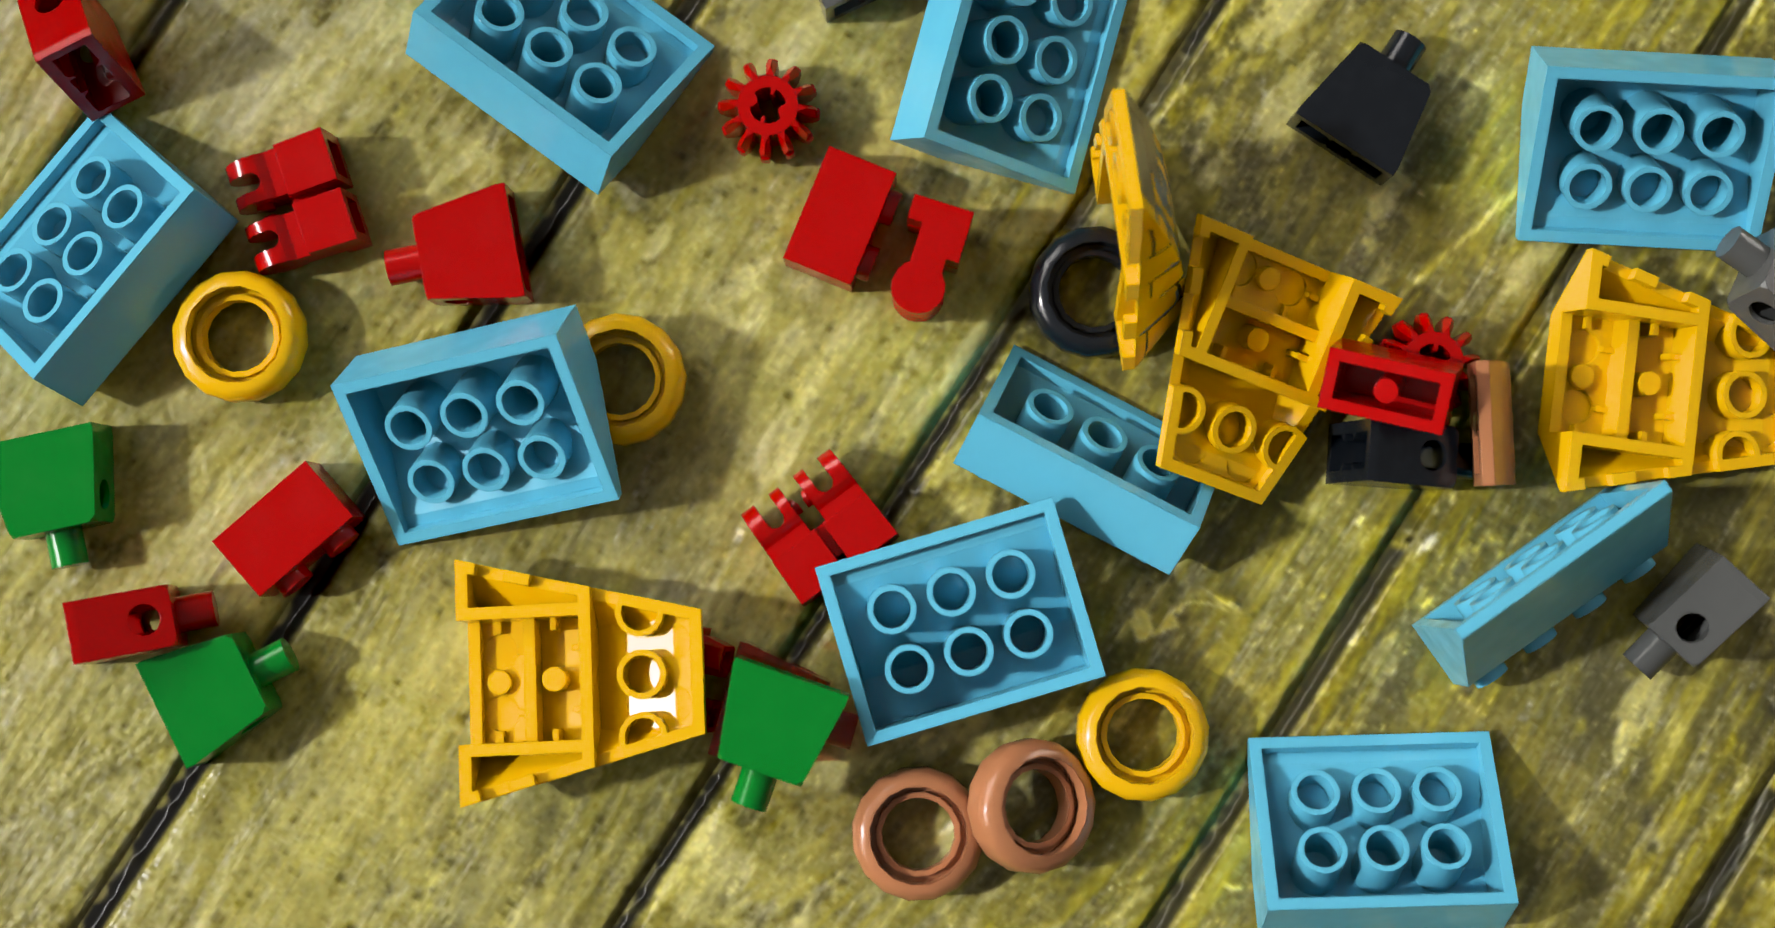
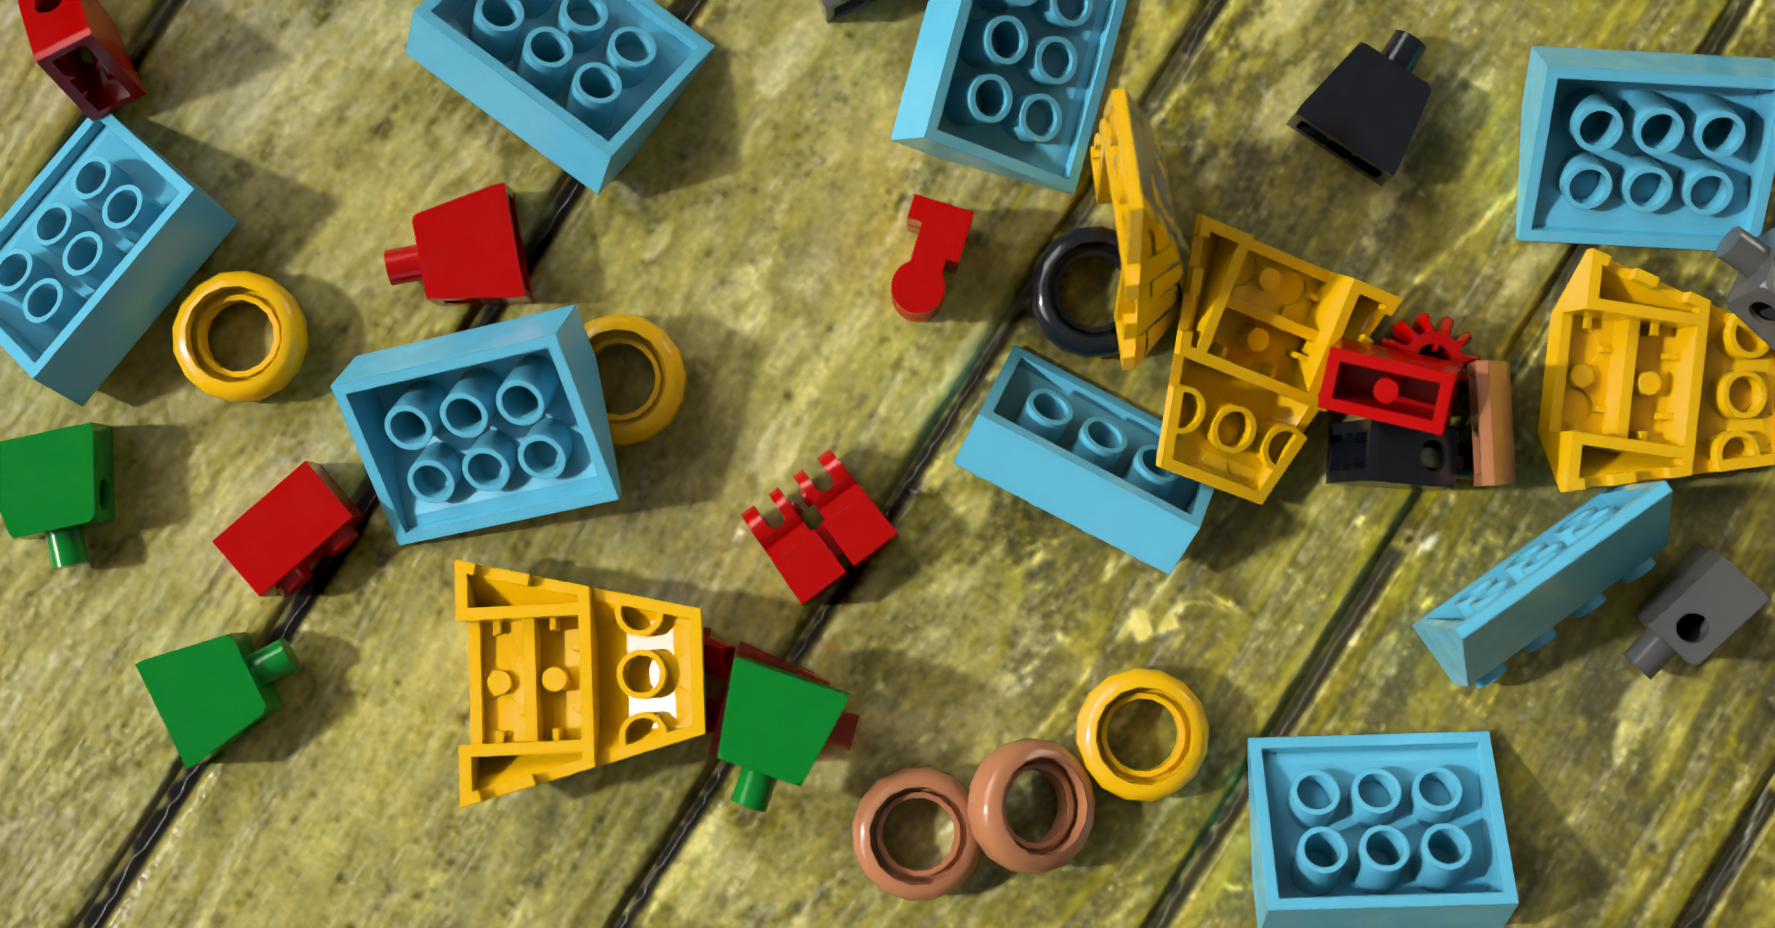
red torso [62,584,220,665] -> none
red legs [225,127,373,275] -> none
red gear [718,59,821,164] -> none
red brick [783,146,903,292] -> none
medium azure slope [815,497,1106,747] -> none

